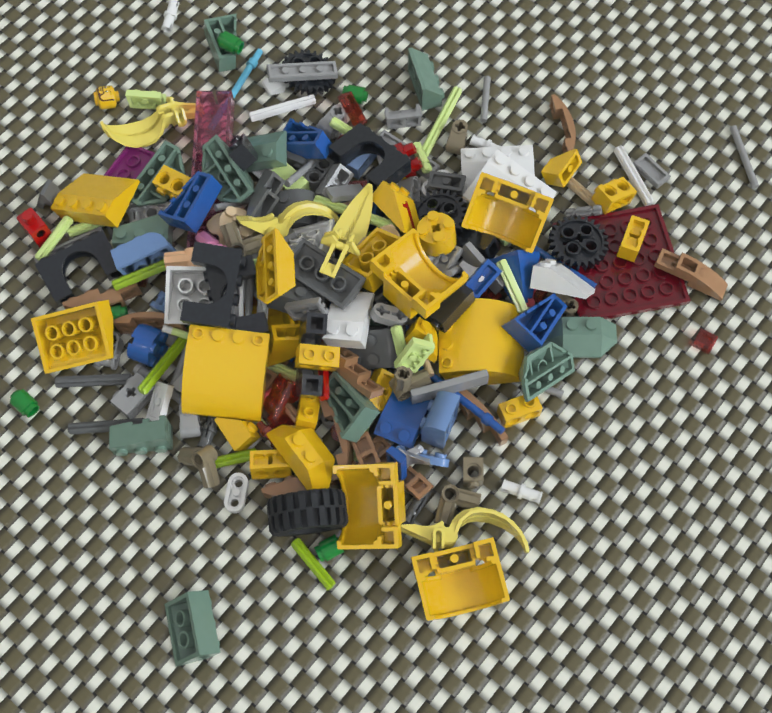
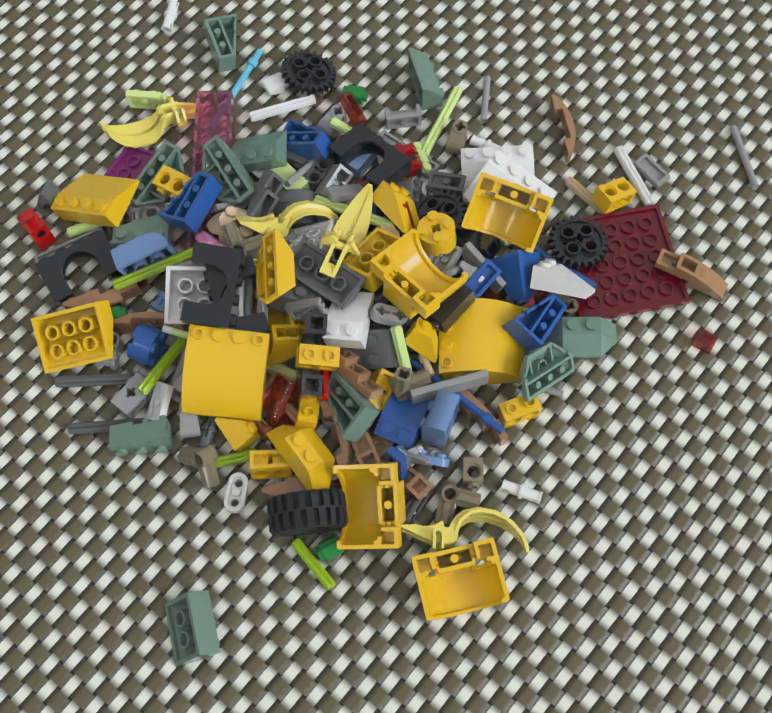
green brick [10,389,40,418] -> none
yellowish green axle [35,216,74,261] -> none
yellow head [93,85,120,110] -> none
light nougat piece [164,247,203,268] -> none
green brick [217,31,244,55] -> none
black slope [228,133,258,172] -> none
light grey tile [266,61,338,83] -> none
yellowish green bracket [394,333,435,373] -> none
yellowish green axle [496,259,528,313] -> none
yellow slope [541,149,582,188] -> none
light grey axle [566,205,602,219] -> none
yellow brick [617,215,650,262] -> none

